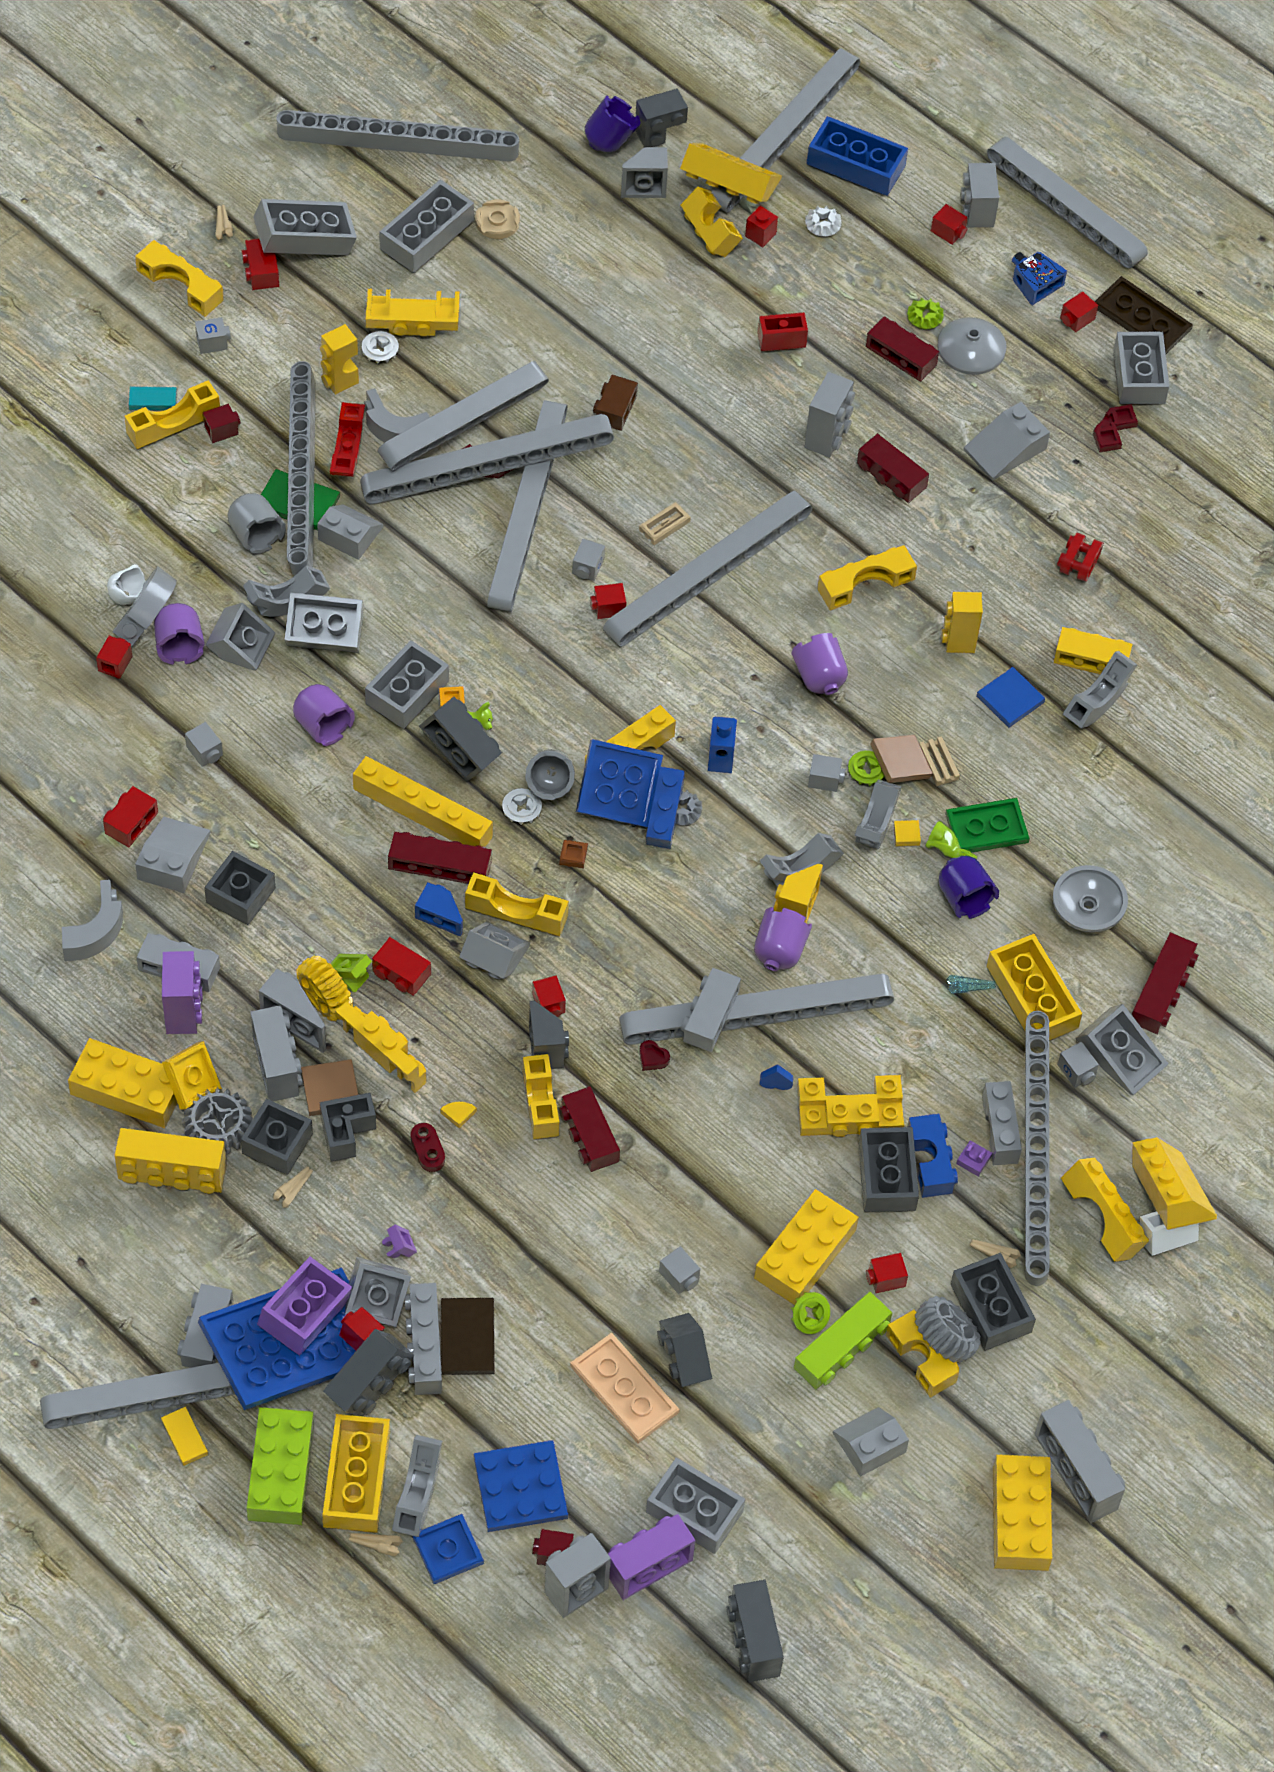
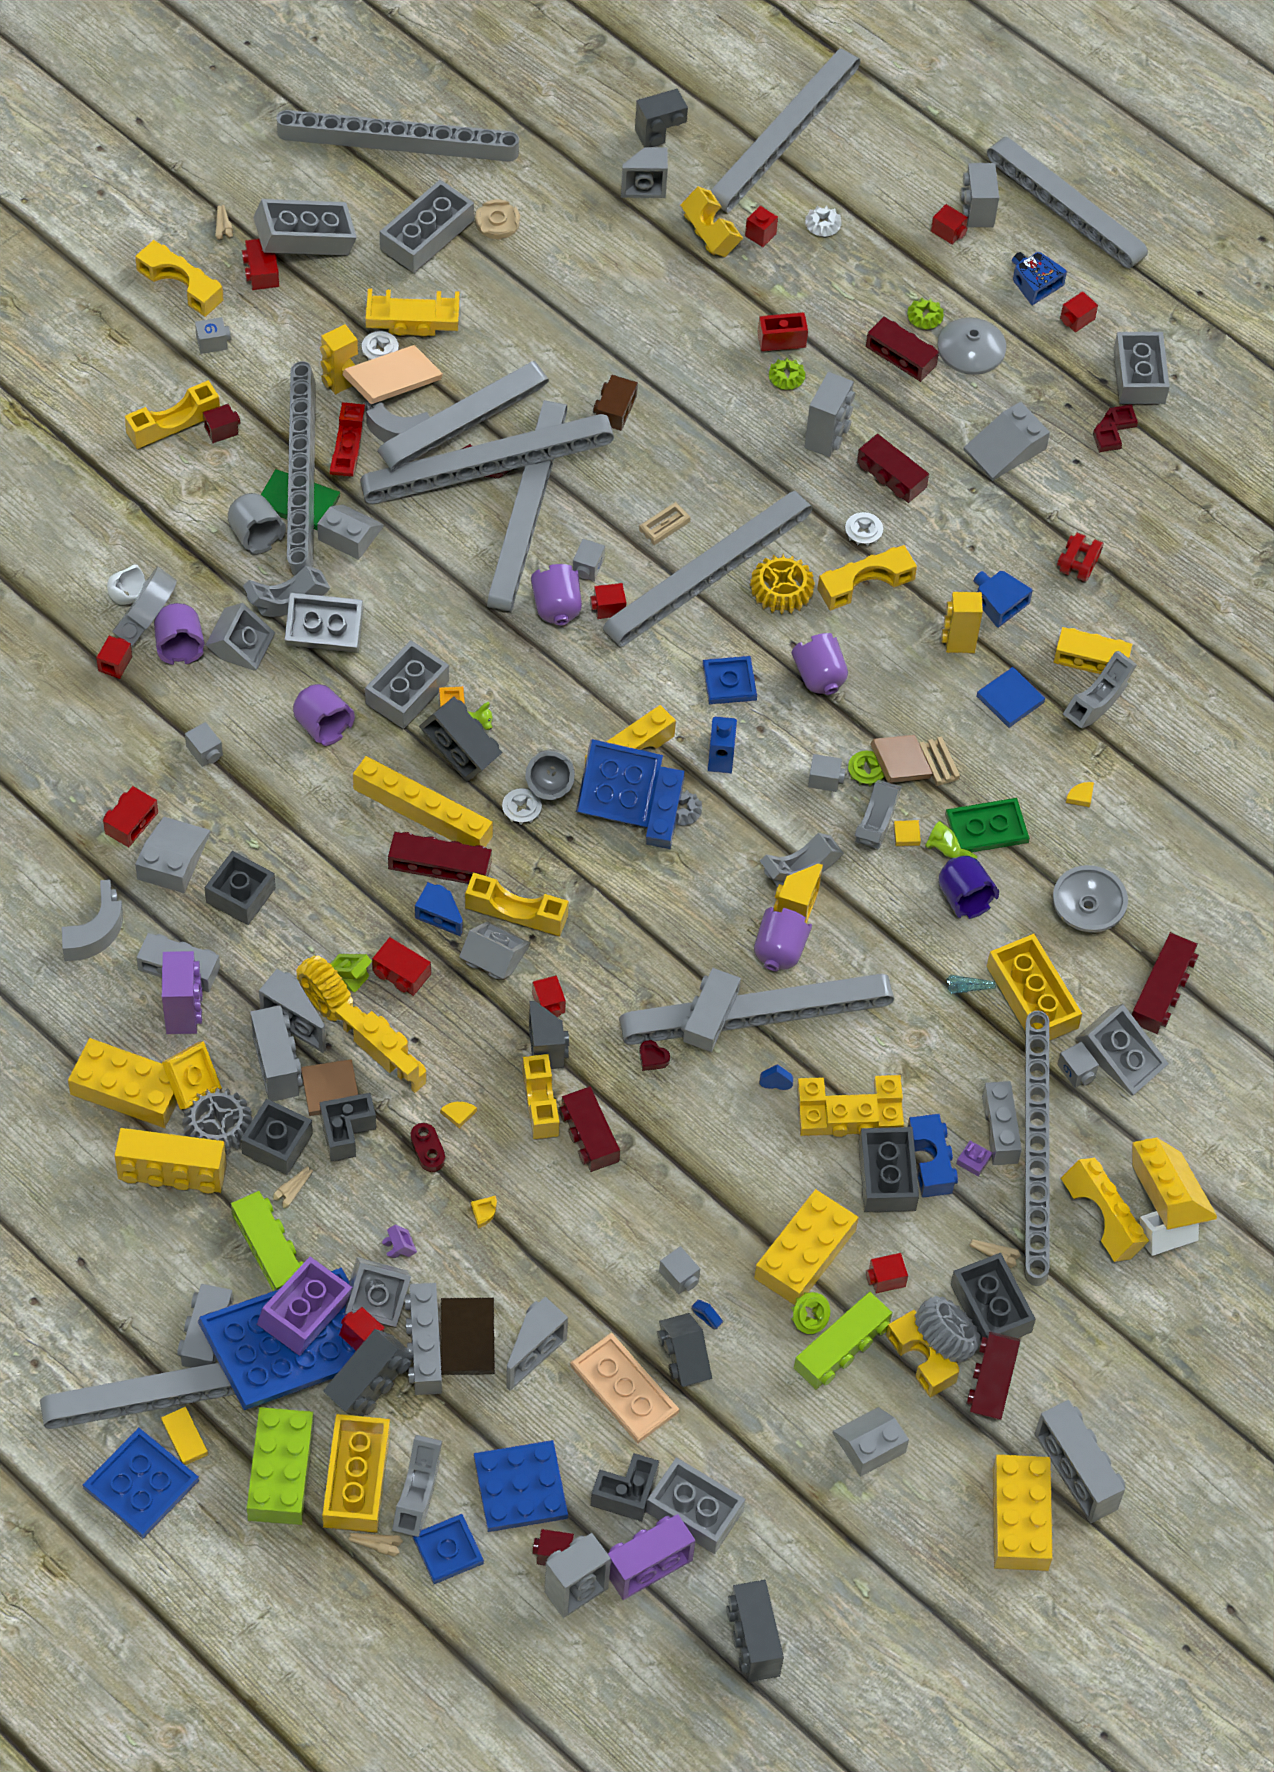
teal tile [129,387,177,411] -> none
dark orange tile [559,840,588,869] -> none
dark purple cylinder [584,96,641,153] -> none
yellow slope [680,143,782,204] -> none
blue brick [807,116,908,196] -> none
dark brown tile [1094,276,1193,354] -> none
none -> blue plate [83,1428,199,1539]
none -> lime brick [231,1191,303,1291]
none -> light nougat tile [343,345,443,404]
none -> yellow tile [471,1195,497,1228]
none -> light grey slope [506,1297,568,1391]
none -> medium lavender cylinder [531,564,582,626]
none -> dark grey brick [590,1453,659,1521]
none -> blue tile [691,1299,723,1329]
none -> blue tile [702,656,757,705]
none -> yellow gear [750,554,815,615]
none -> lime gear [769,357,806,390]
none -> white gear [845,512,883,546]
none -> dark red brick [966,1331,1021,1420]
none -> blue torso [973,571,1033,628]
none -> yellow tile [1066,782,1094,807]

